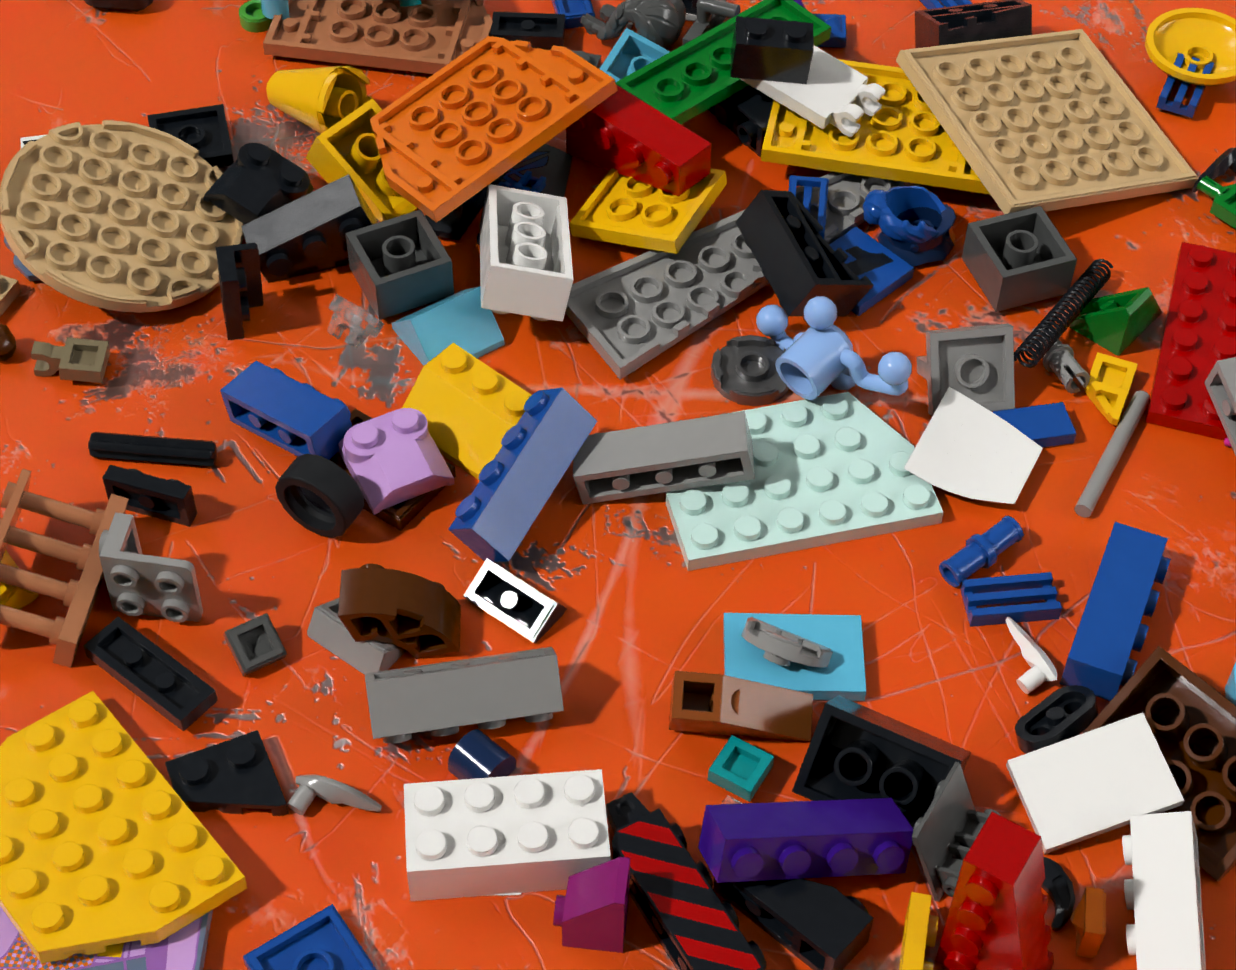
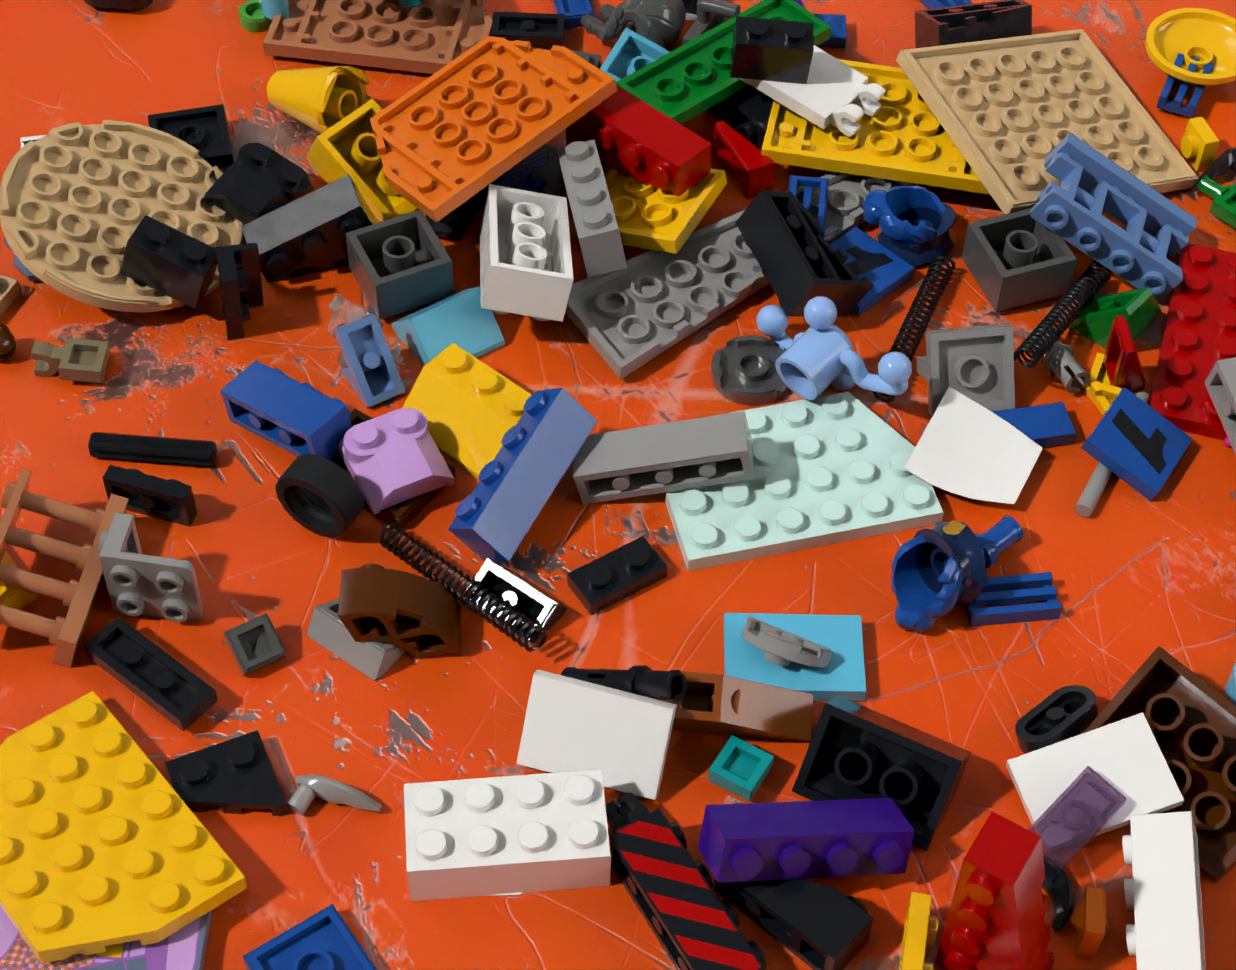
light grey brick [365,647,564,743] -> none
dark blue brick [448,729,516,780] -> none
magenta slope [553,857,630,953] -> none
dark grey hinge [912,762,1001,902] -> none
white bar [1005,617,1057,694] -> none
blue brick [1060,522,1171,701] -> none
none -> black brick [120,215,217,309]
none -> medium blue slope [333,313,406,407]
none -> black piece [379,523,547,652]
none -> white tile [516,669,677,800]
none -> light grey brick [556,140,627,277]
none -> black pin [560,665,687,701]
none -> black plate [567,536,667,615]
none -> red slope [713,120,776,199]
none -> black piece [872,256,955,402]
none -> piece [891,520,988,631]
none -> clear purple plate [1028,766,1127,873]
none -> medium blue fence [1030,132,1197,301]
none -> blue tile [1081,387,1193,501]
none -> red slope [1103,315,1146,392]
none -> yellow plate [1180,116,1219,172]

